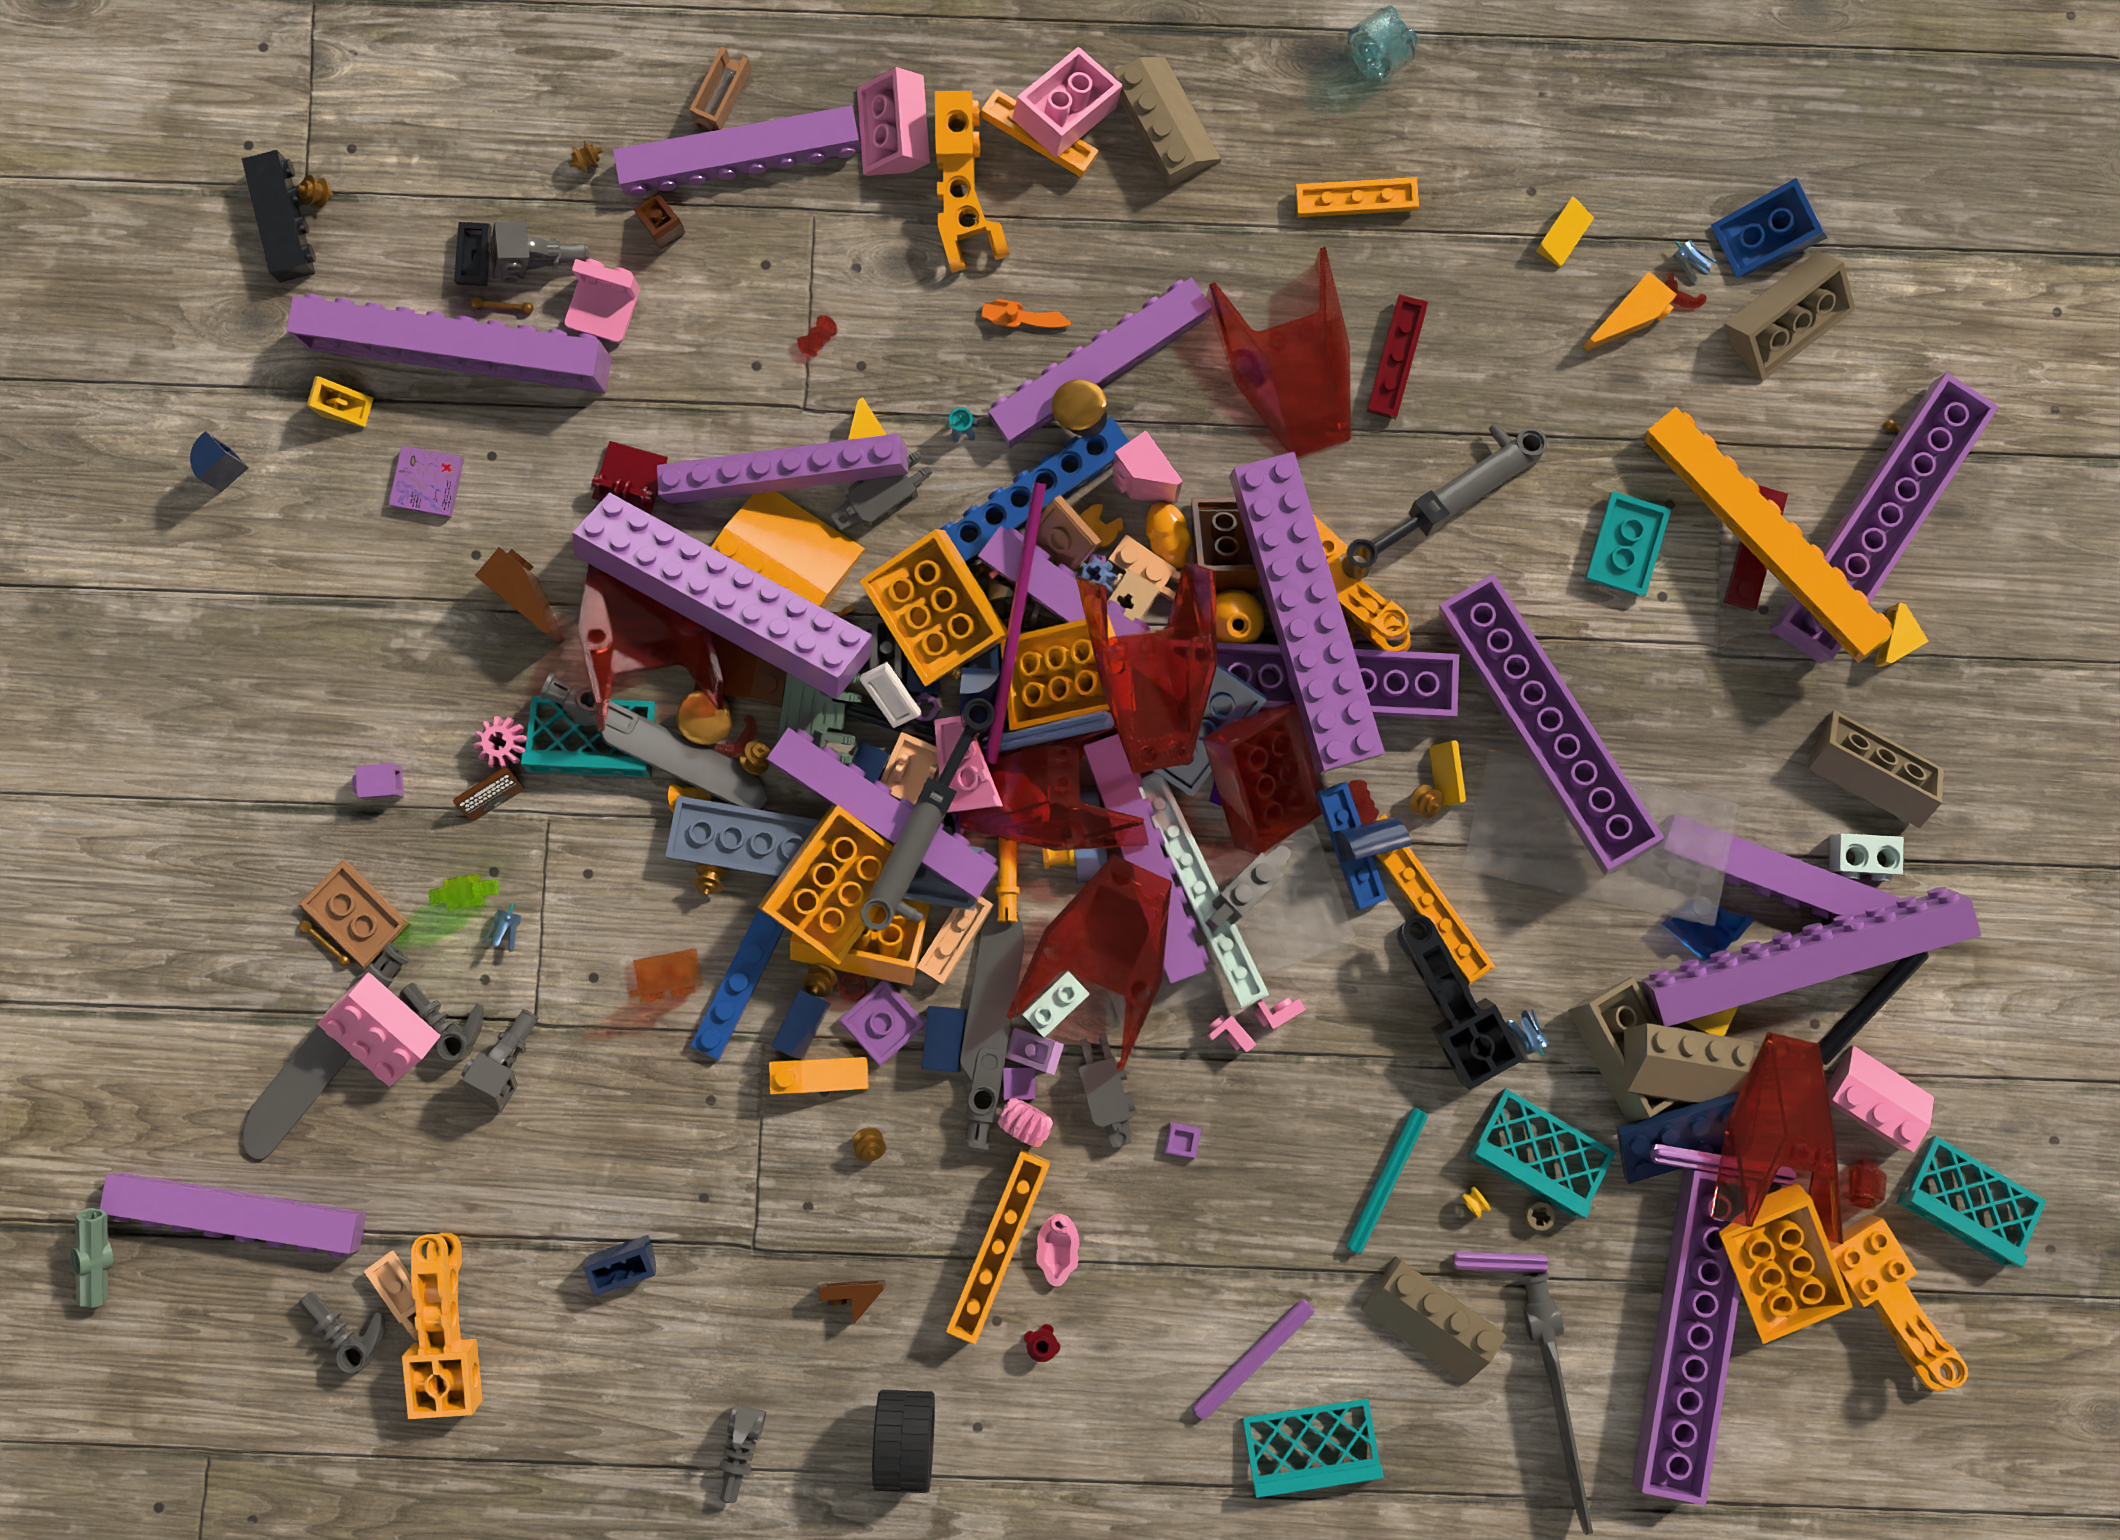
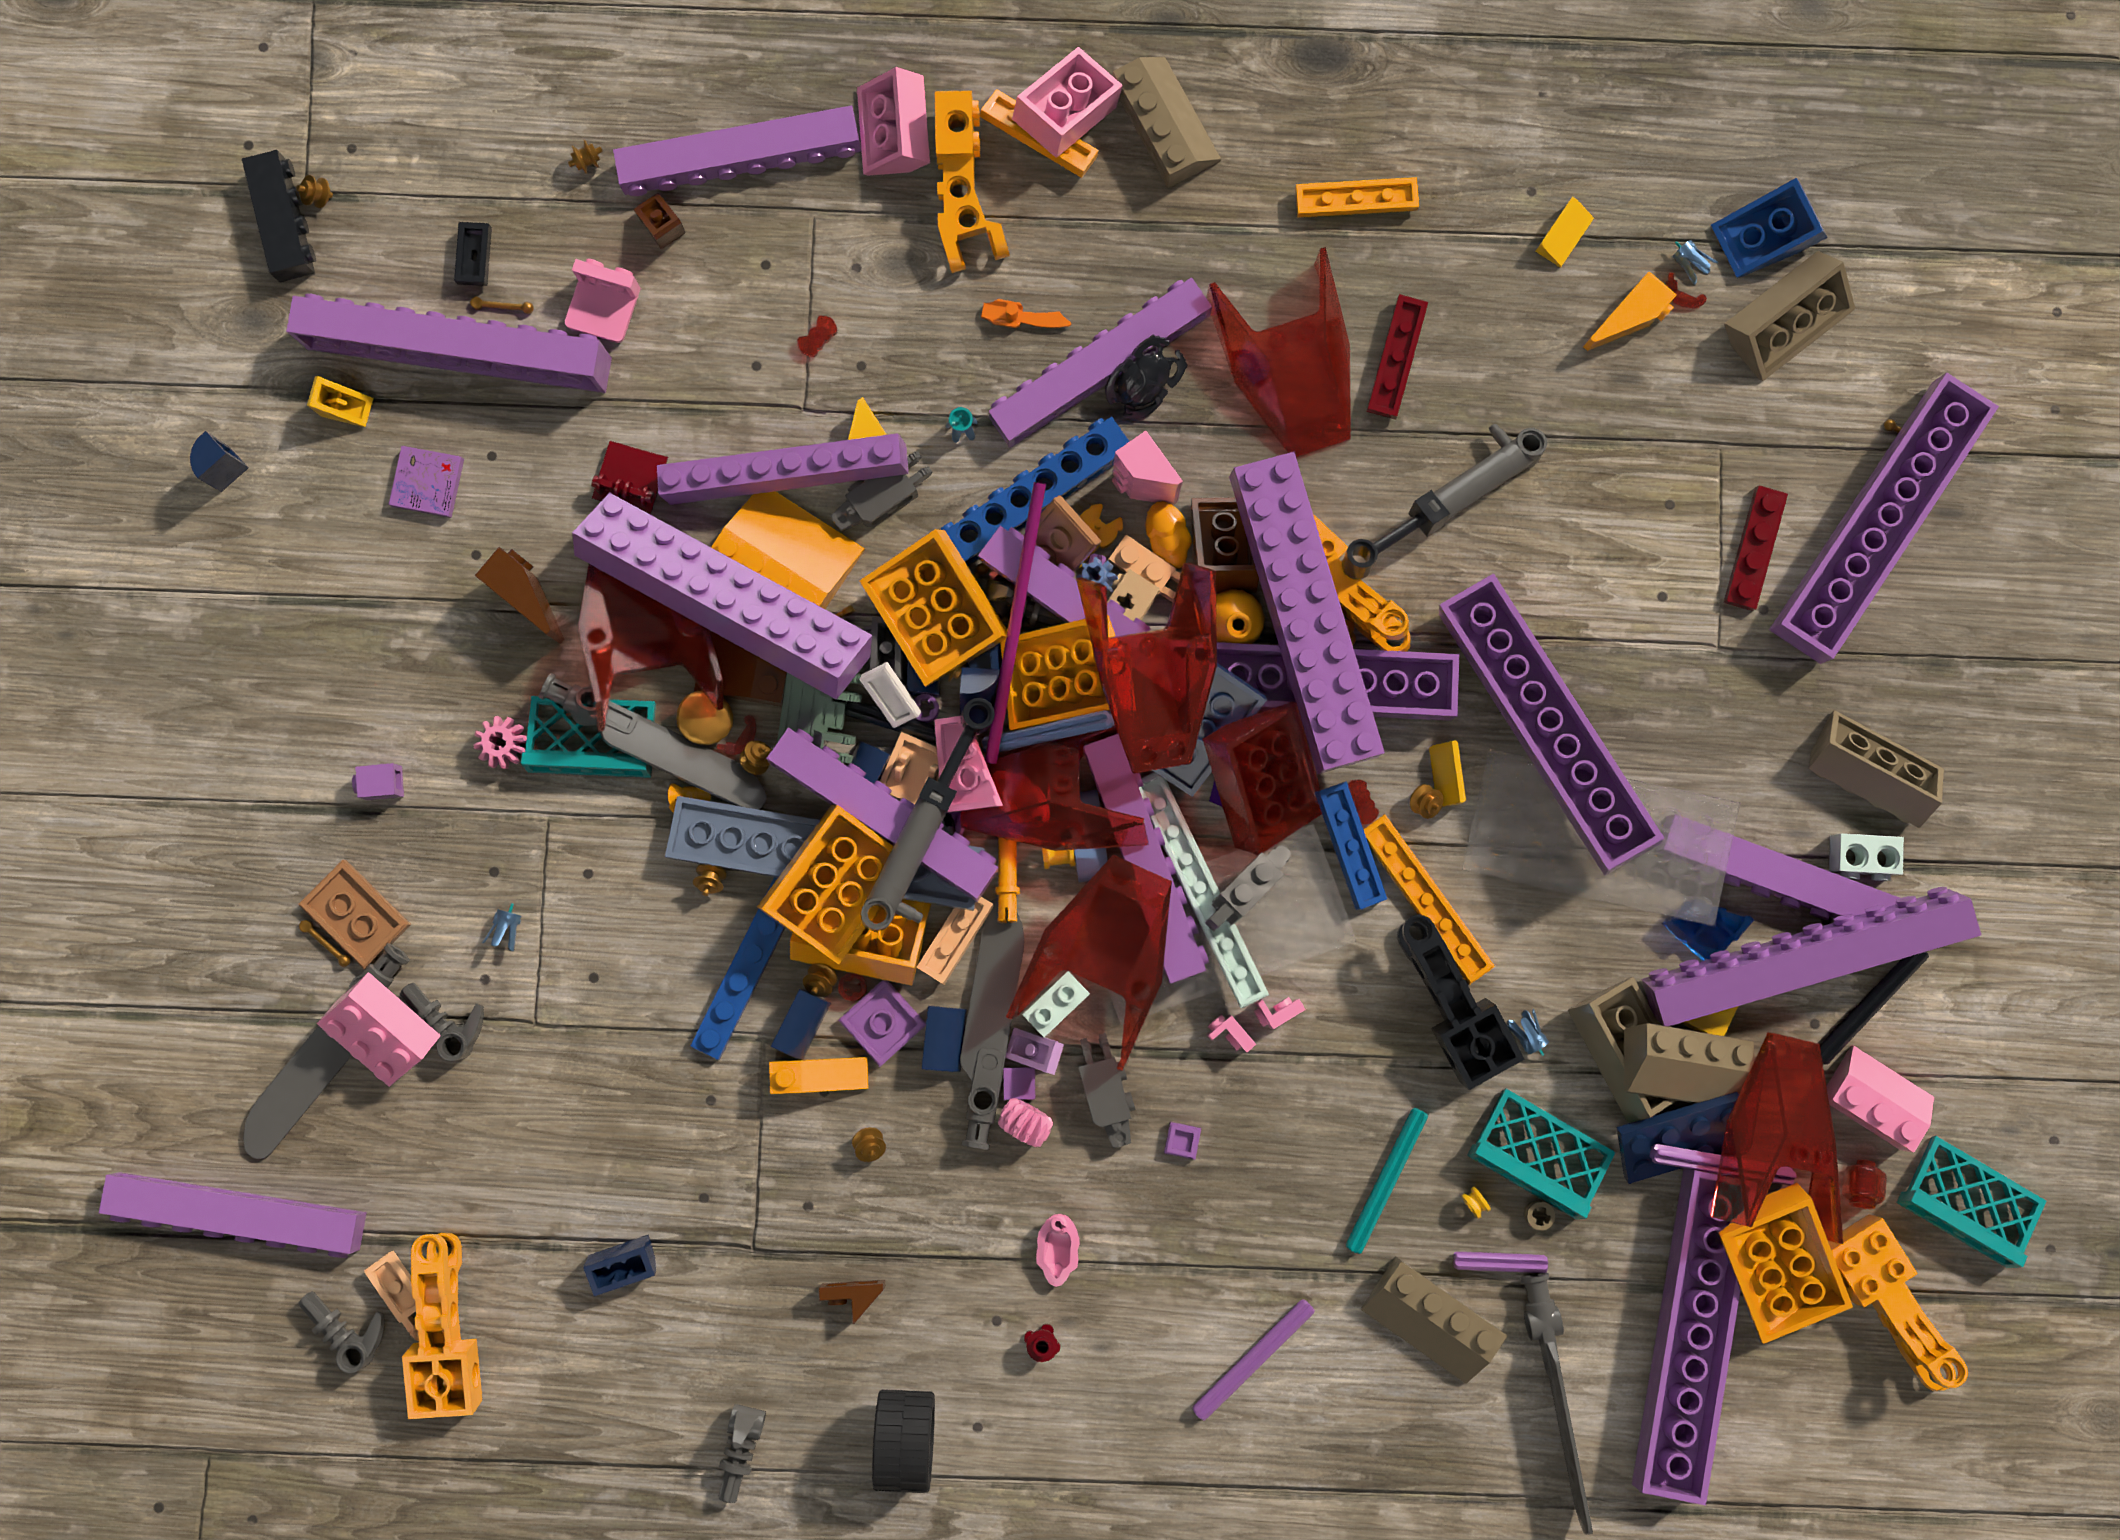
sand green piece [70,1208,113,1308] -> none
clear neon green gear [428,874,500,911] -> none
slope [453,767,524,821] -> none
dark grey brick [461,1009,538,1113] -> none
dark grey brick [490,222,589,283] -> none
clear orange bracket [630,948,703,1003] -> none
medium nougat window [689,46,752,132] -> none
light orange brick [946,1149,1050,1345] -> none
pearl gold piece [1051,379,1107,437] -> none
teal fence [1242,1398,1384,1498] -> none
dark blue brick [1334,817,1412,862] -> none
clear light blue brick [1347,5,1418,82] -> none
teal plate [1584,491,1671,598] -> none
light orange brick [1645,407,1894,663] -> none
yellow slope [1874,602,1929,668] -> none
none -> black shield [1105,334,1188,420]

